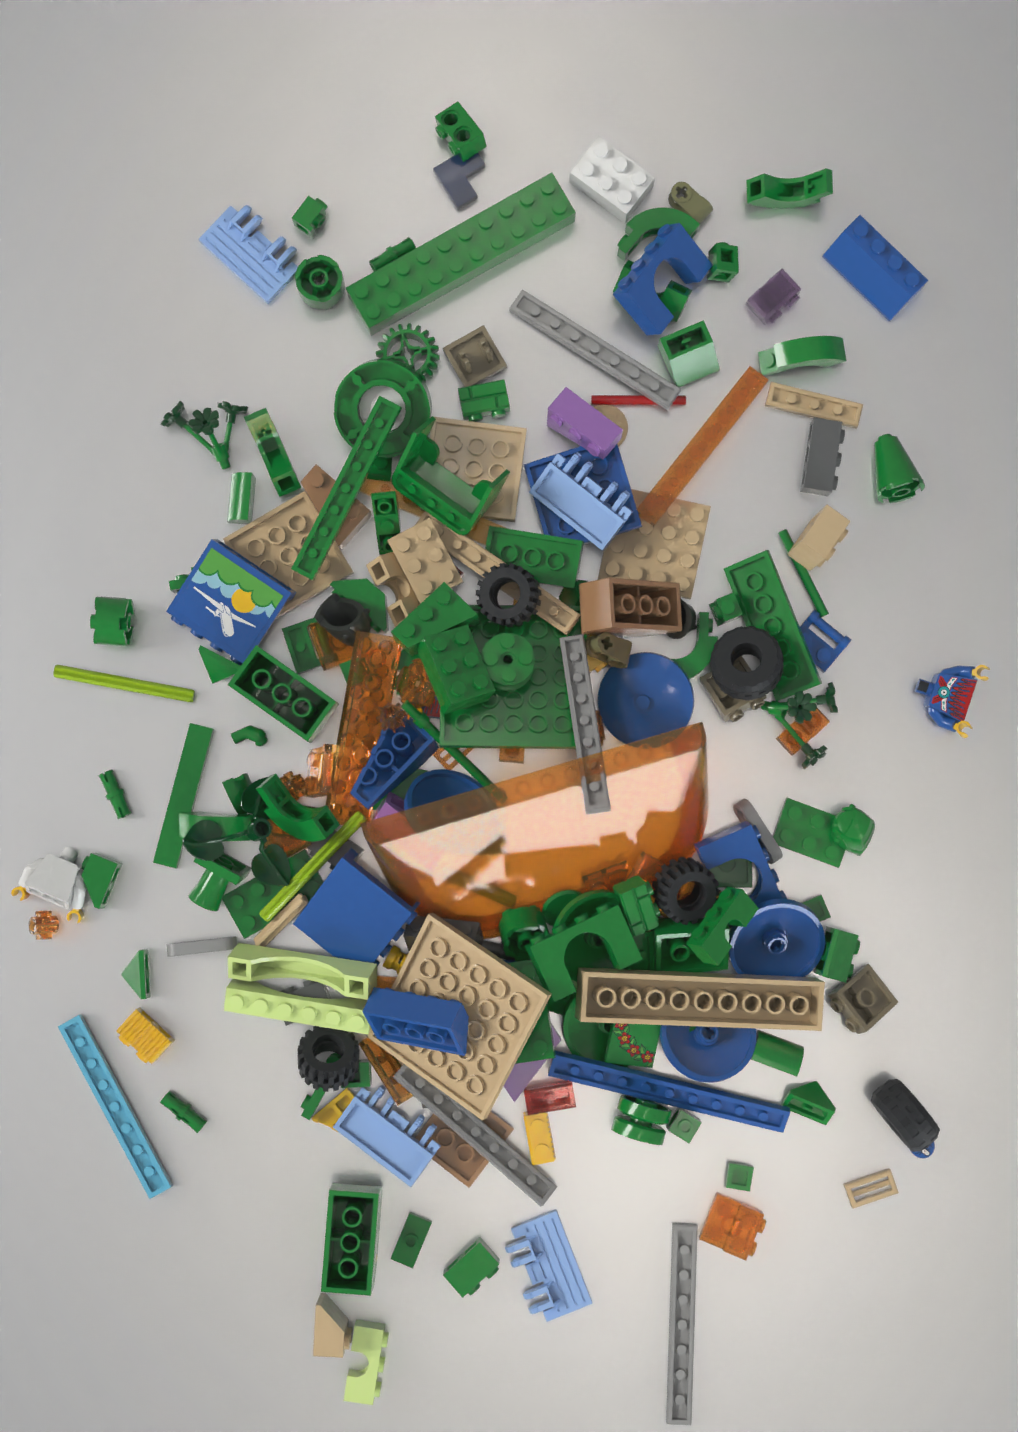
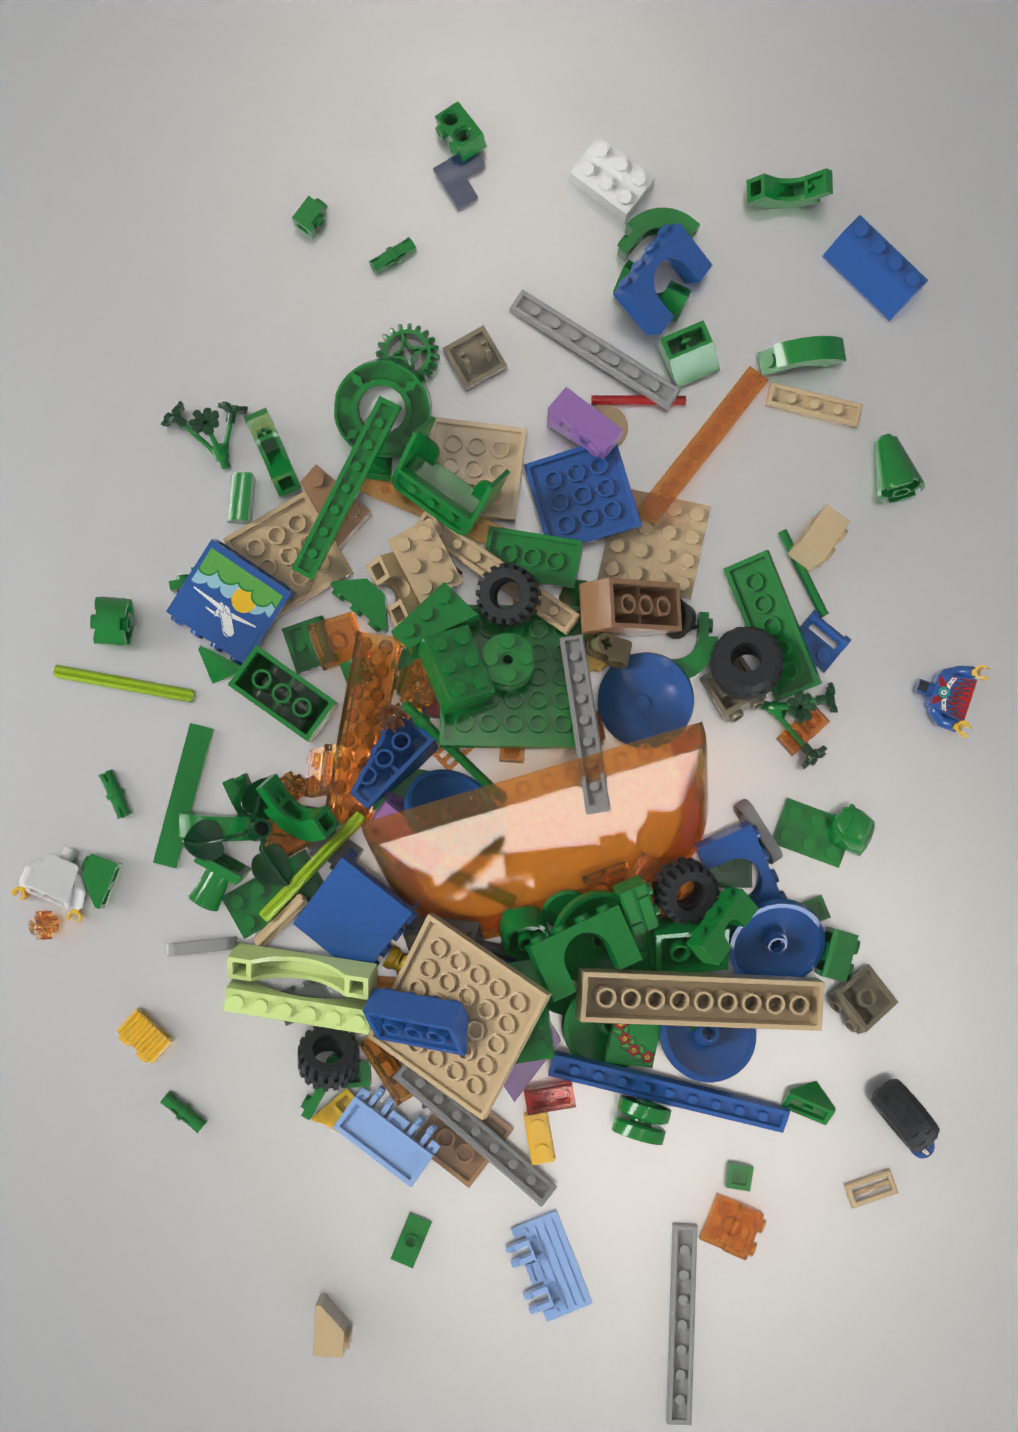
medium azure plate [58,1014,173,1199] -> none
green slope [121,949,151,999] -> none
light blue hinge [199,205,298,304] -> none
green arm [231,725,267,746] -> none
green brick [295,255,345,310] -> none
pearl dark grey helmet [314,593,372,647] -> none
green brick [321,1183,382,1296] -> none
yellowish green arch [344,1320,389,1405] -> none
green brick [346,172,576,336] -> none
green slope [371,491,401,555] -> none
green brick [443,1237,500,1298] -> none
green brick [458,379,510,422] -> none
light blue hinge [529,452,633,551] -> none
green brick [666,1107,702,1144] -> none
olive piece [668,182,713,224] -> none
green brick [707,242,739,283] -> none
green brick [709,592,743,627] -> none
clear purple brick [746,268,801,325] -> none
green brick [751,1030,804,1077] -> none
dark grey brick [800,417,845,496] -> none

